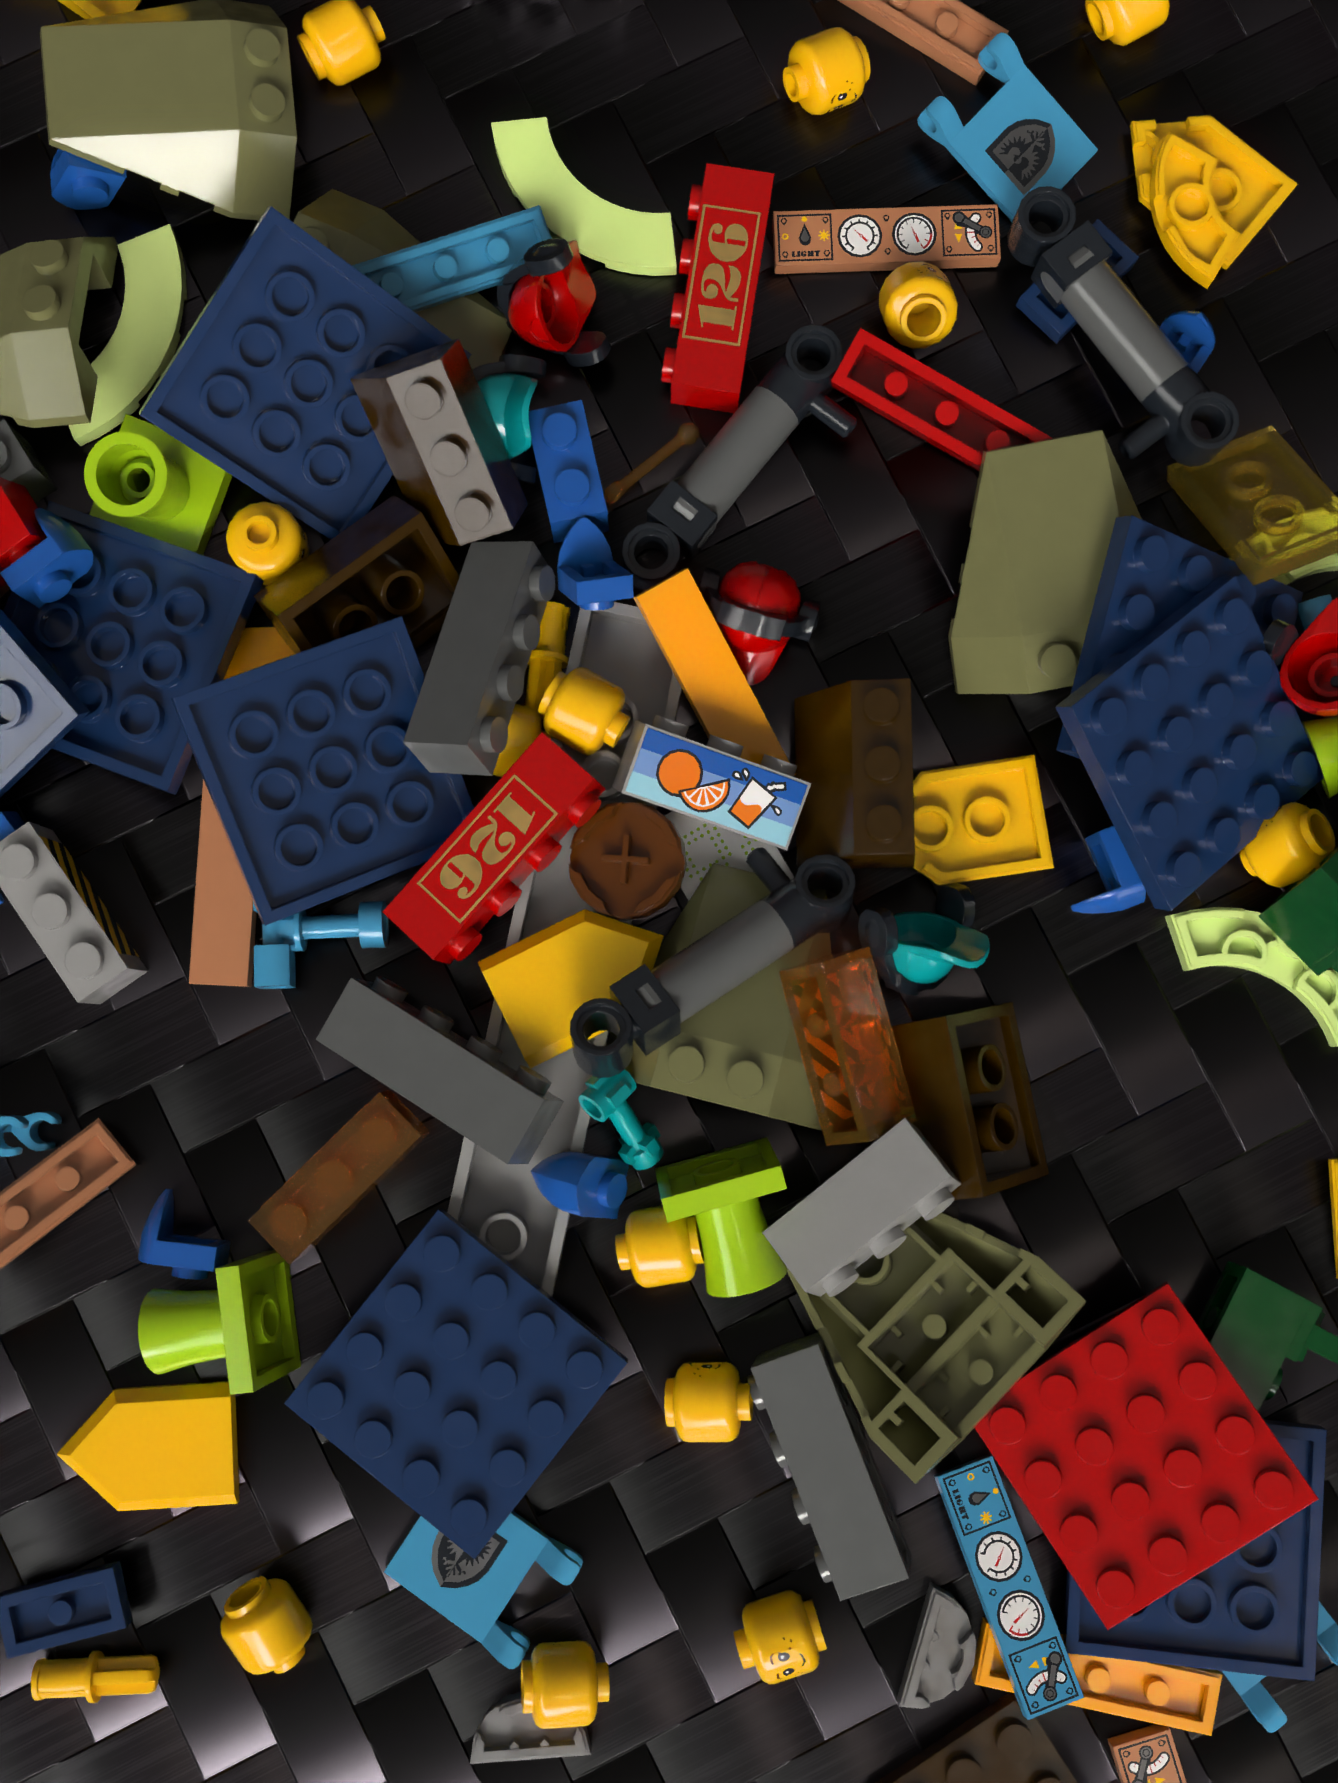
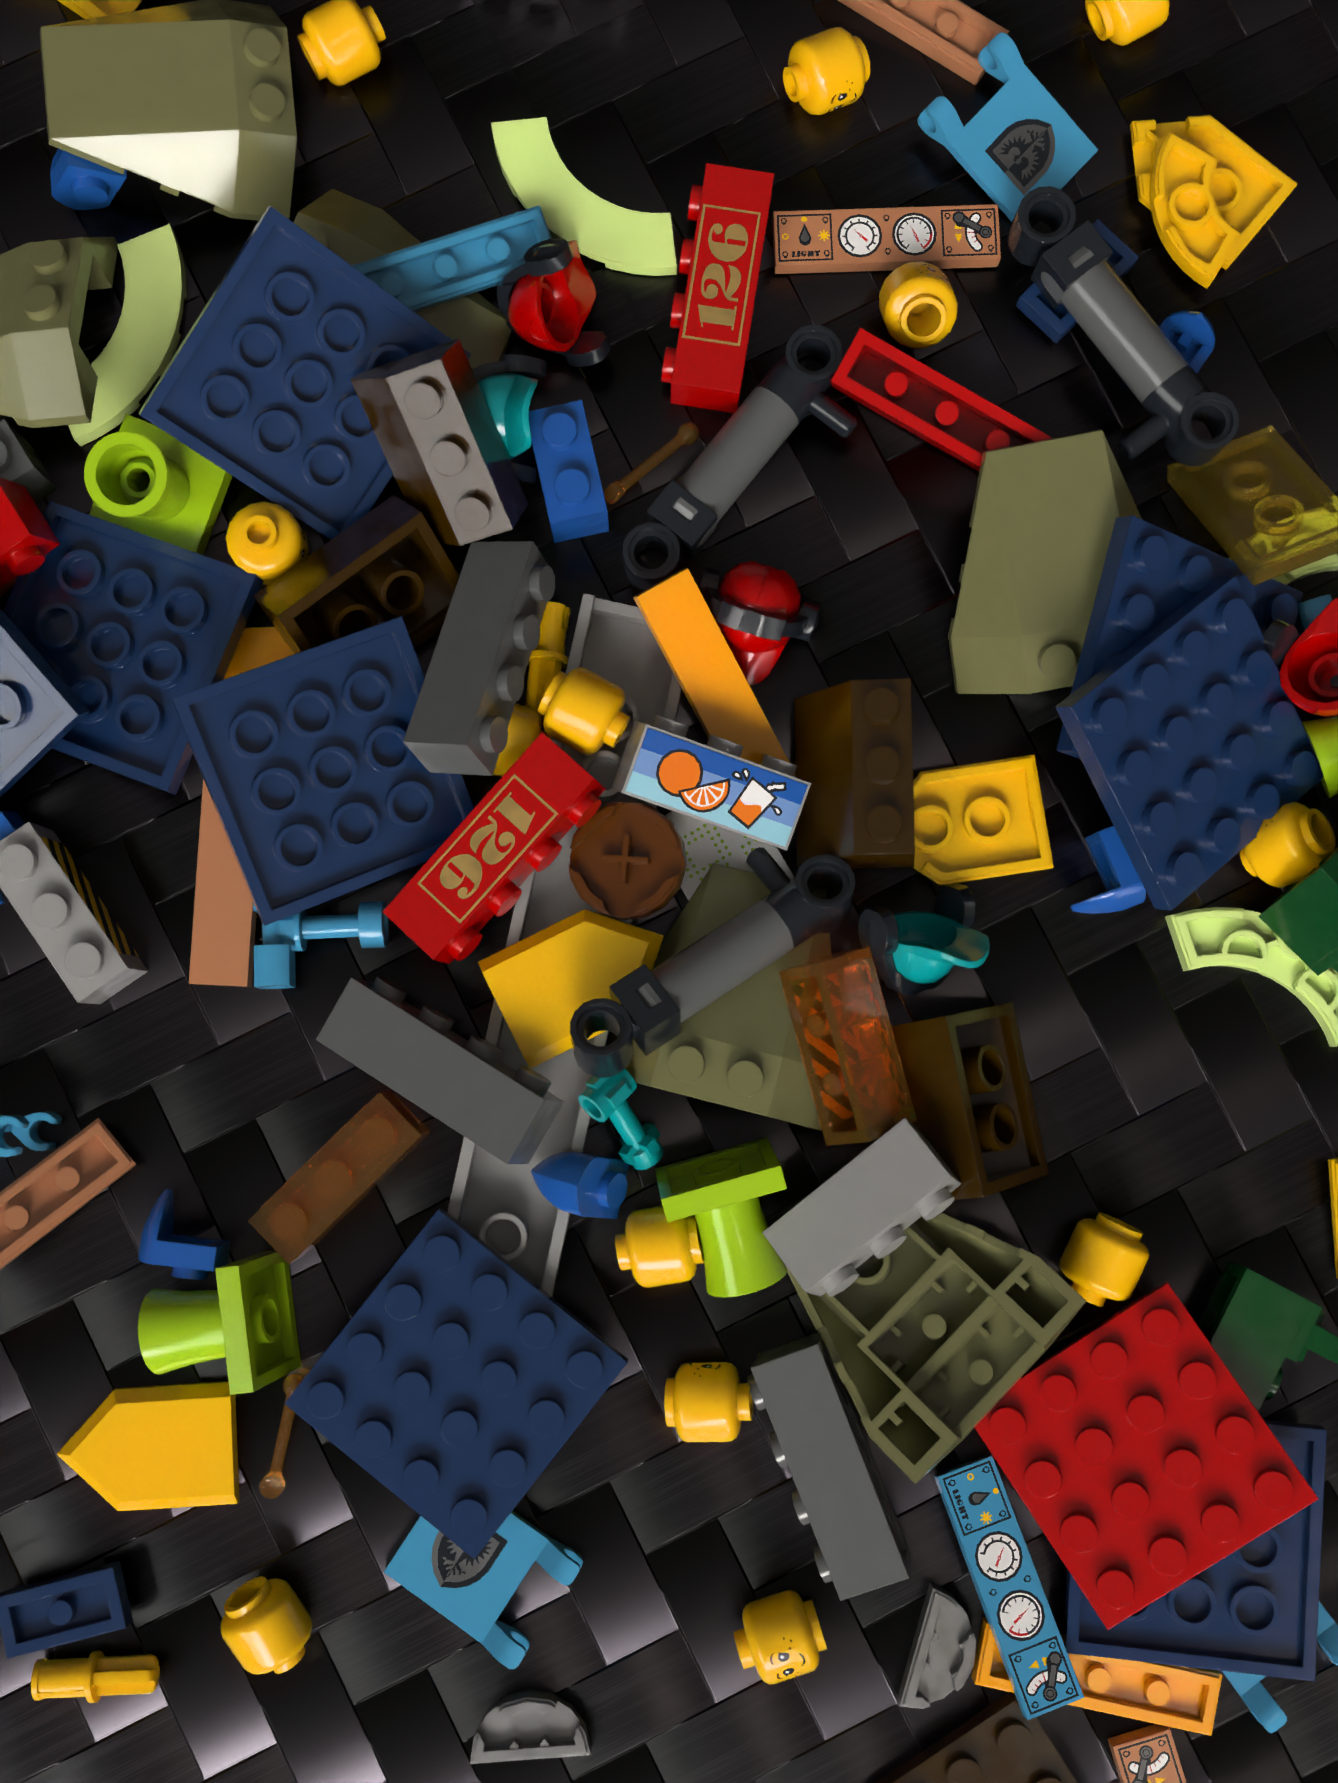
blue plate [0,508,93,608] -> none
yellow head [521,1641,610,1729] -> none
blue plate [557,517,634,611] -> none
none -> clear orange hinge [259,1374,304,1499]
none -> yellow head [1059,1212,1149,1307]

